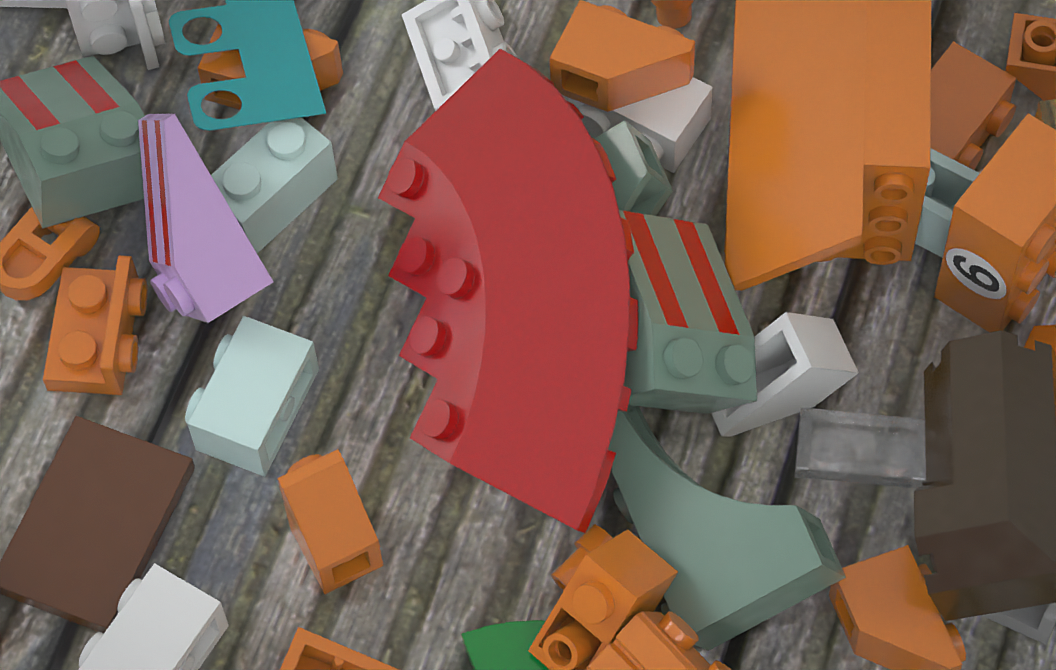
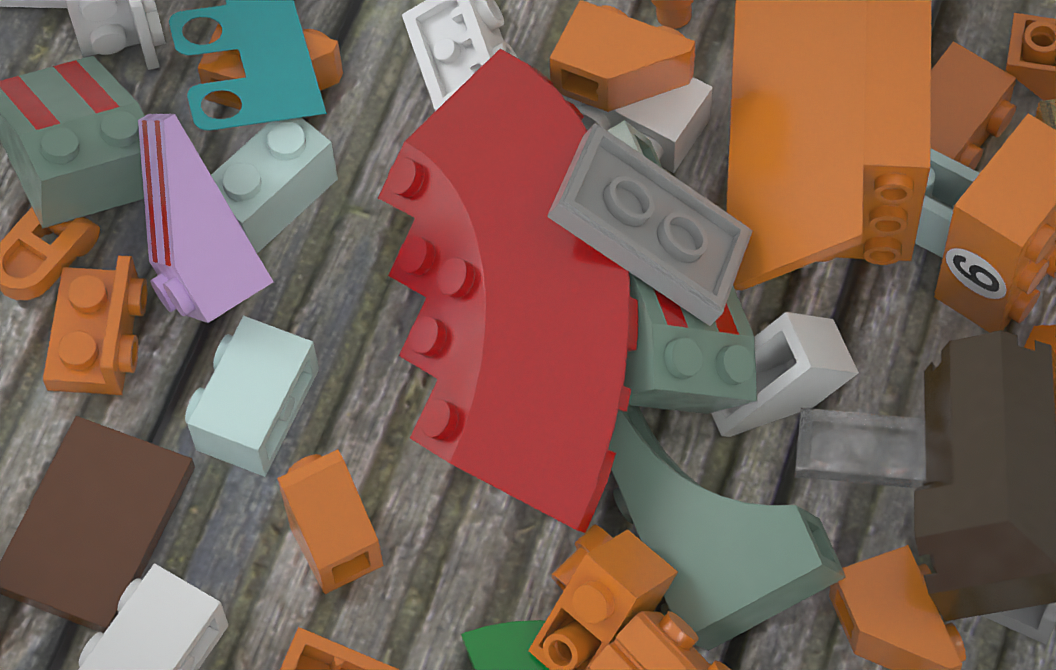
none -> light grey tile [547,123,753,326]

